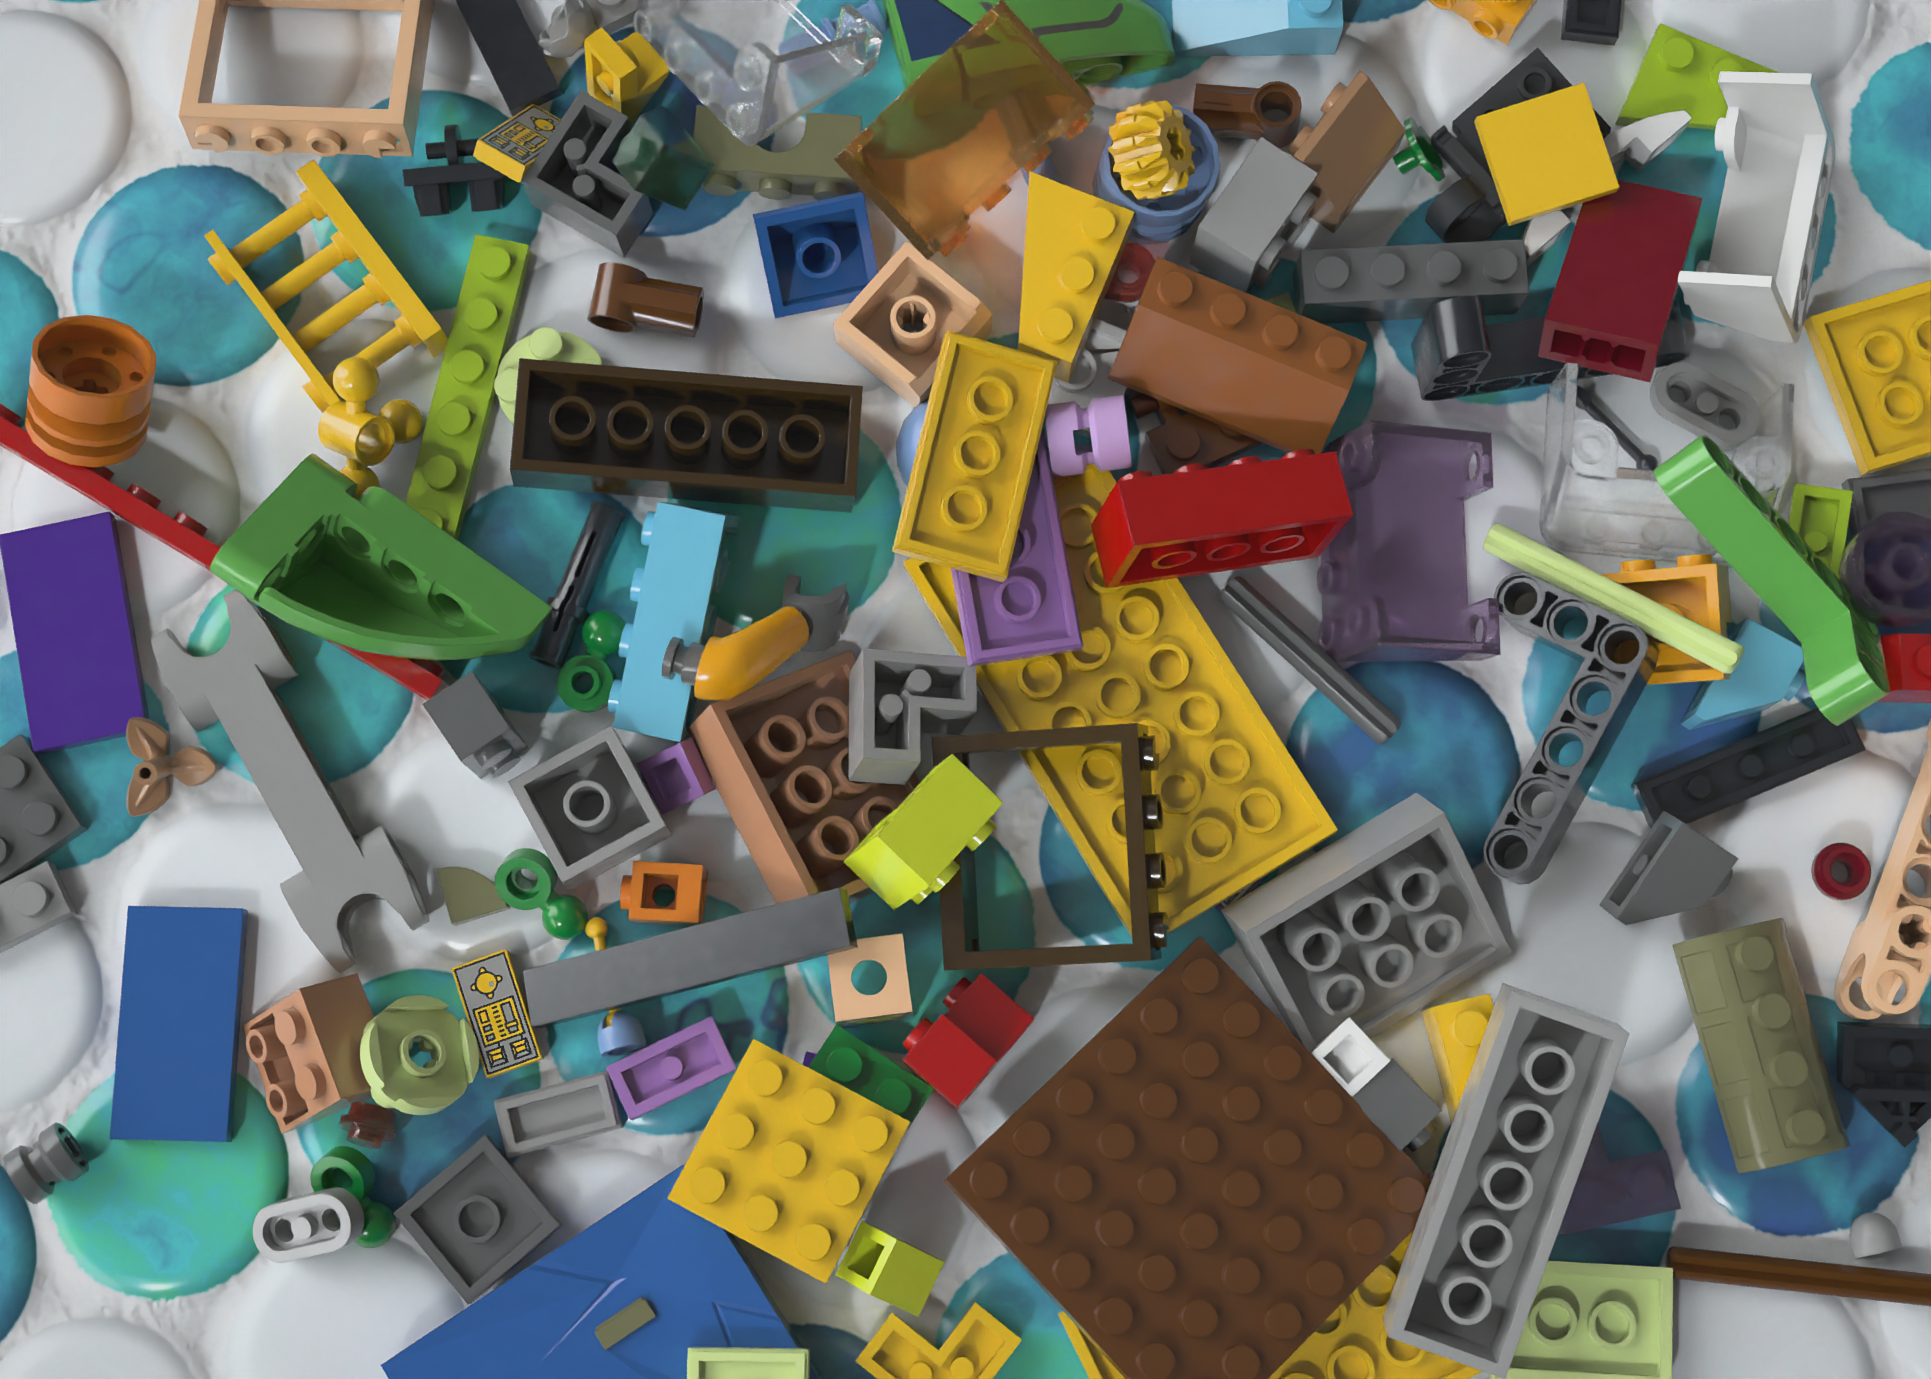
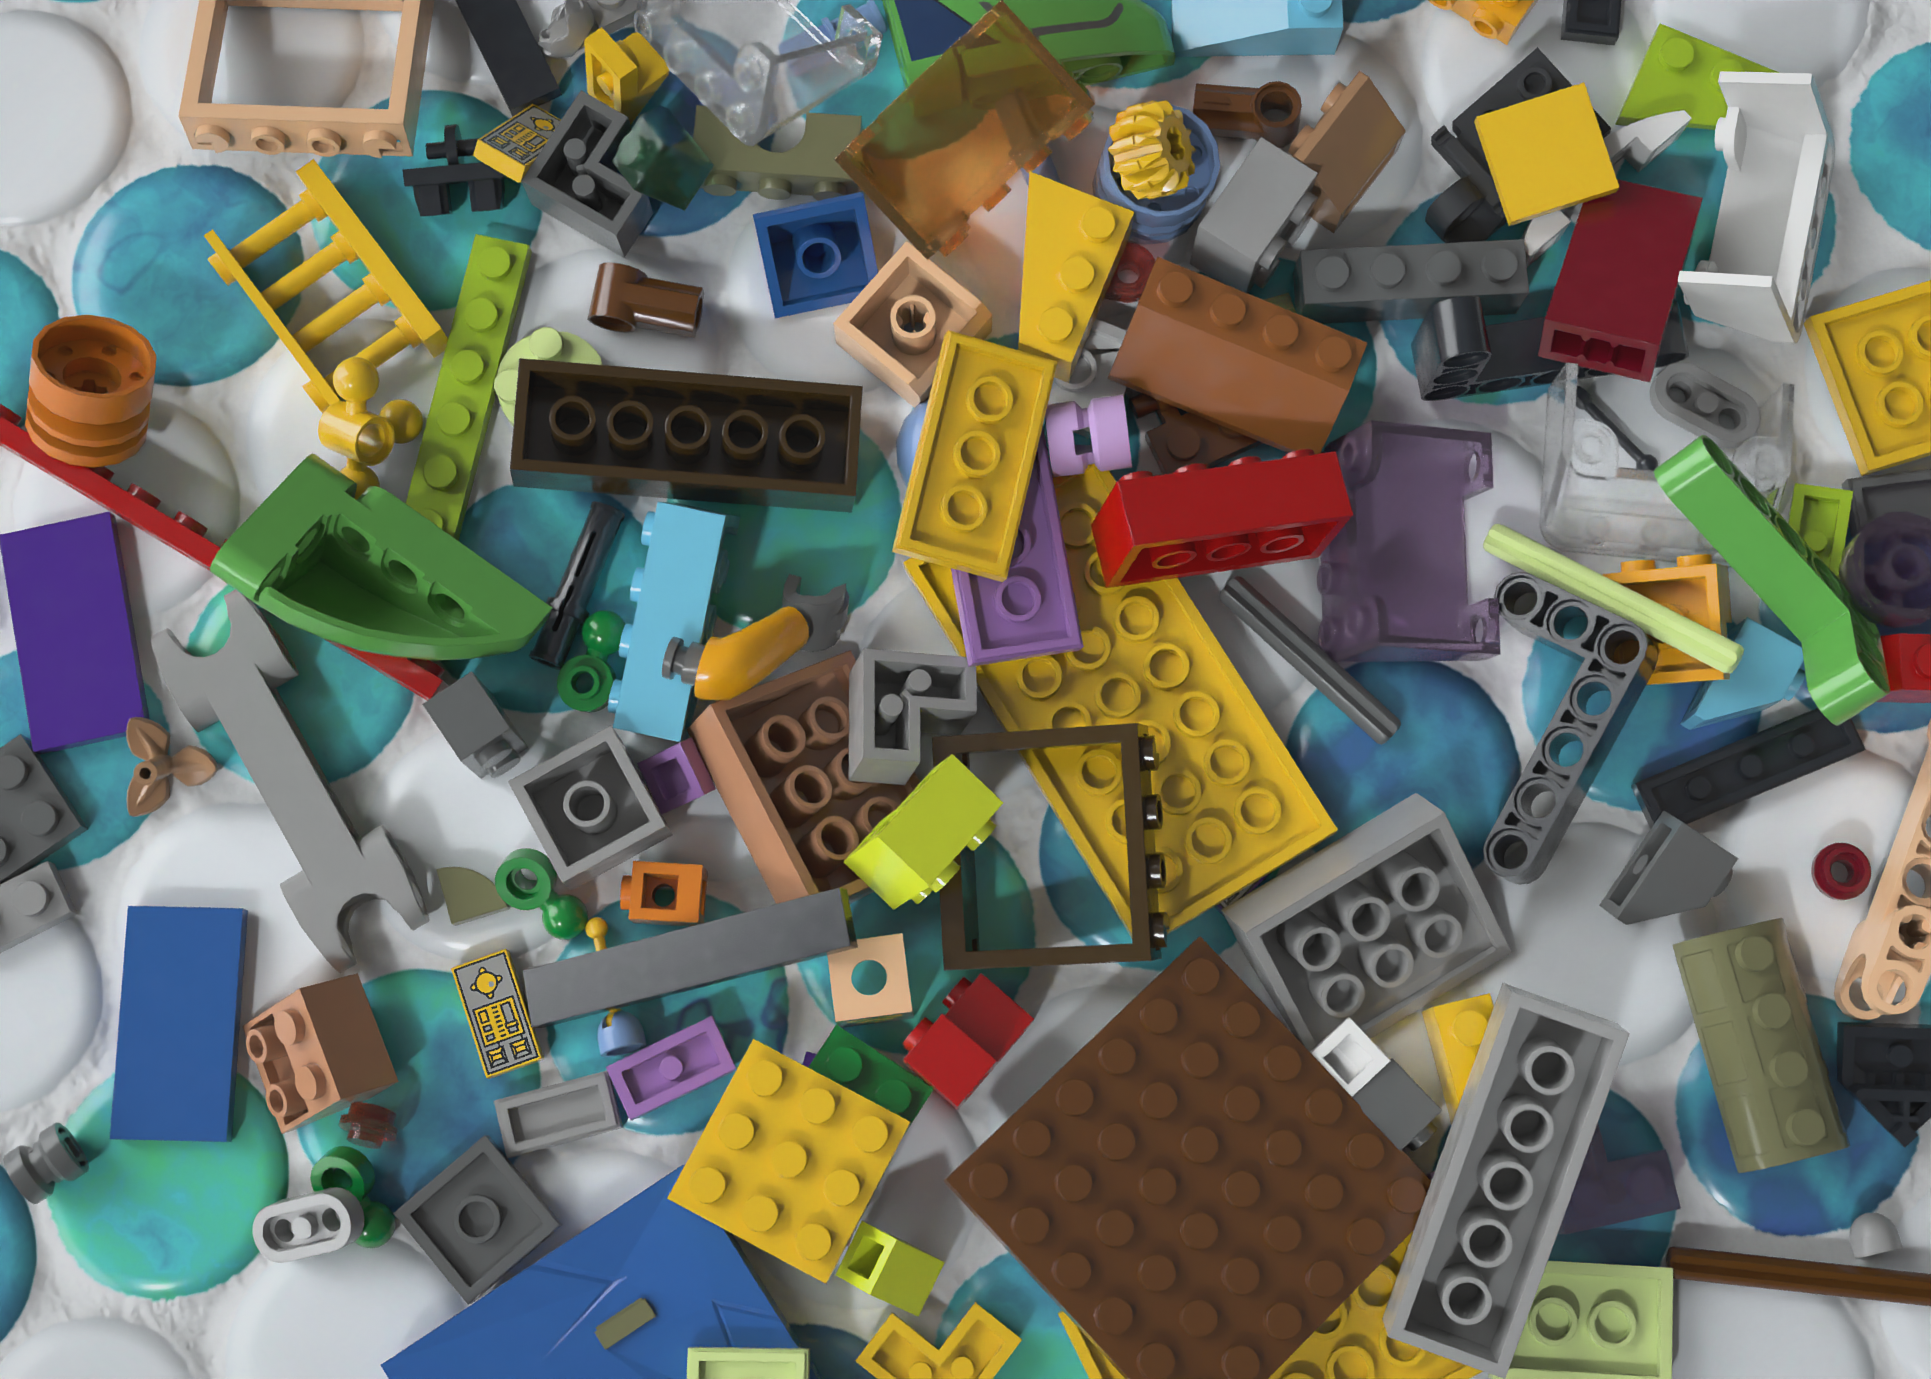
yellowish green plate [360,995,479,1115] -> none
green plant [1393,117,1445,182] -> none

